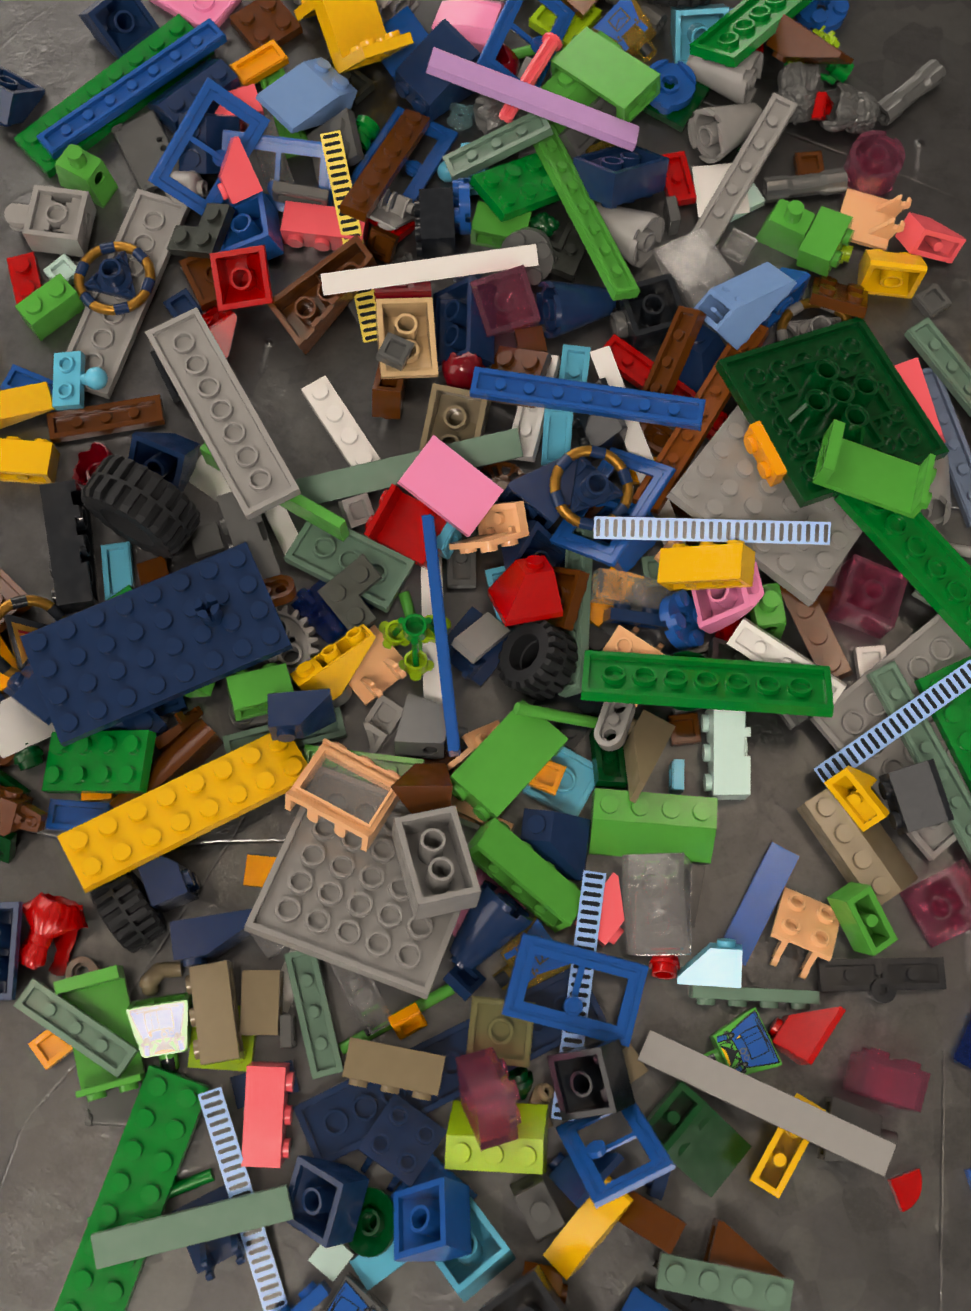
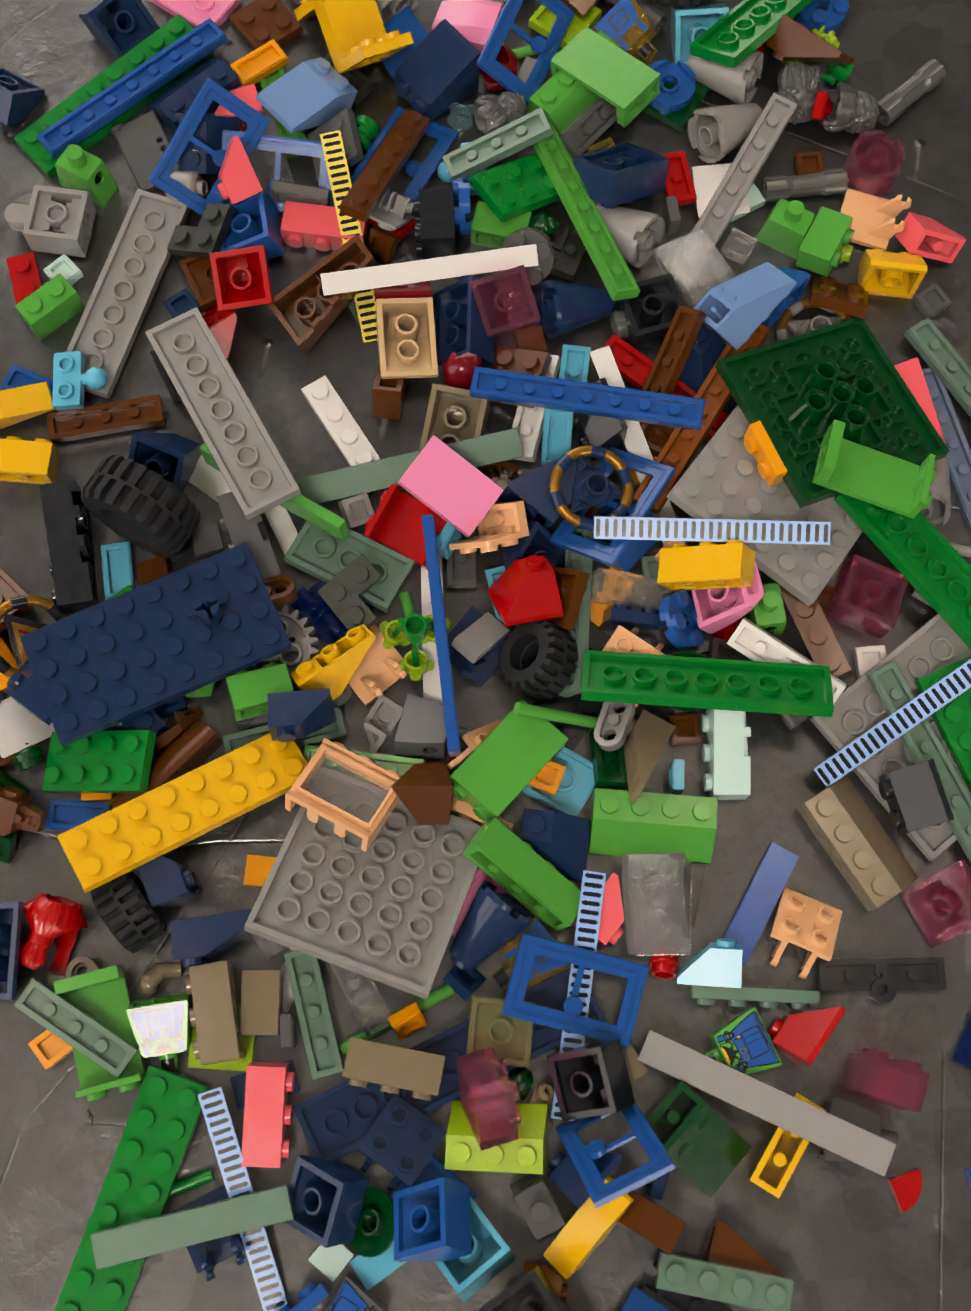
dark red hair [72,442,114,486] -> none
dark blue piece [74,241,155,316] -> none
dark grey tile [376,332,414,371] -> none
light grey brick [391,806,481,920] -> none
lavender tile [426,47,640,152] -> none
coral axle [499,32,562,123] -> none
yellow slope [824,765,890,832] -> none
bright green brick [827,882,898,956] -> none

